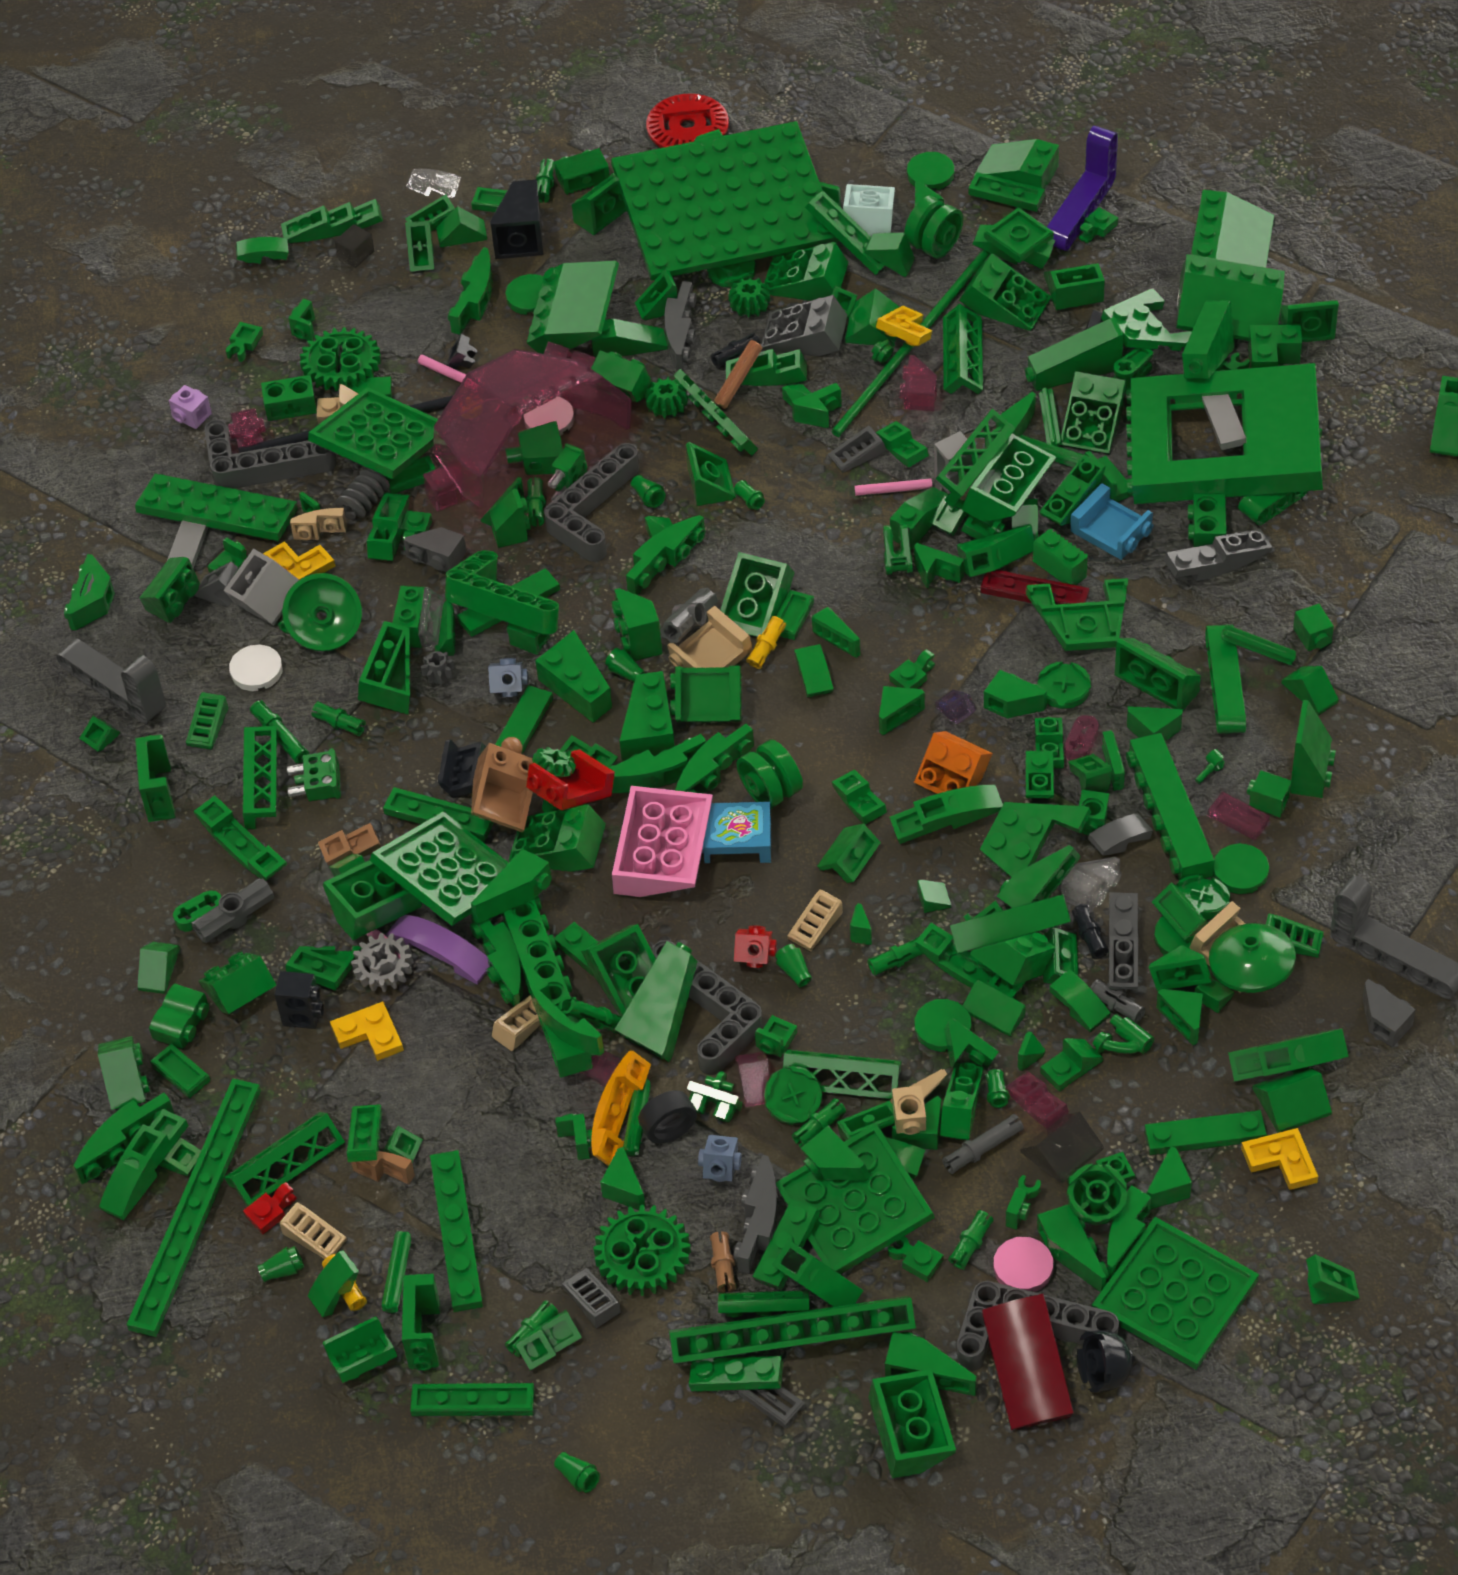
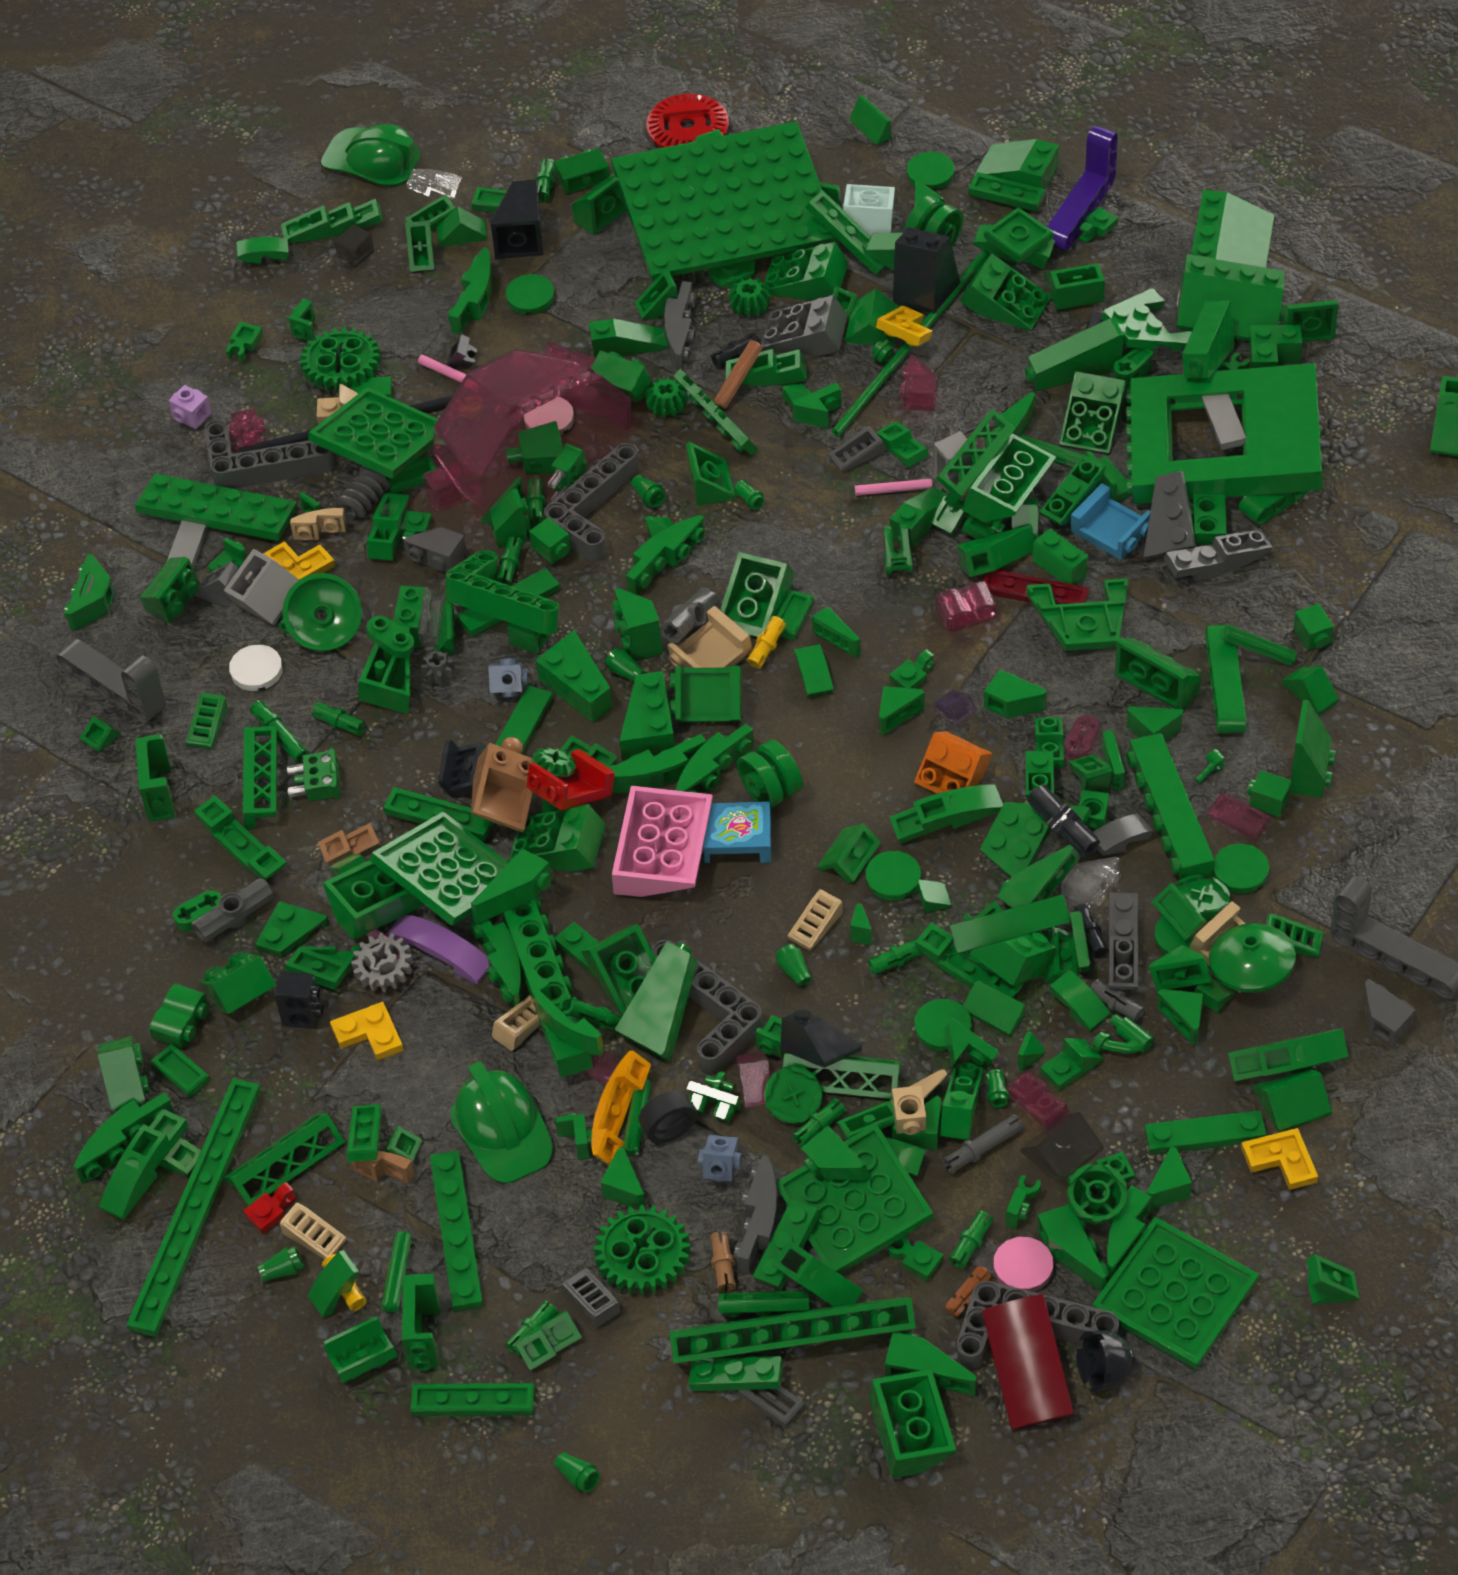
green slope [138,942,180,994] -> none
green brick [261,375,317,421] -> none
green slope [527,261,619,361] -> none
red brick [734,925,777,968] -> none
green slope [832,769,887,825] -> none
green slope [914,543,964,589] -> none
green fence [943,304,983,394] -> none
green tile [1037,662,1091,709] -> none
green axle [1039,387,1062,447] -> none
none -> green wing [255,901,329,958]
none -> green piece [321,124,420,186]
none -> green plate [366,616,414,658]
none -> green piece [450,1061,552,1184]
none -> green pin [495,536,524,586]
none -> green brick [529,517,571,565]
none -> black slope [780,1010,862,1068]
none -> green slope [850,95,891,145]
none -> green tile [866,851,921,901]
none -> black slope [893,227,961,313]
none -> clear pink brick [935,582,997,631]
none -> dark orange axle [945,1266,991,1317]
none -> black piece [1027,784,1100,858]
none -> green tile [1070,911,1091,974]
none -> dark grey wing [1143,471,1196,560]

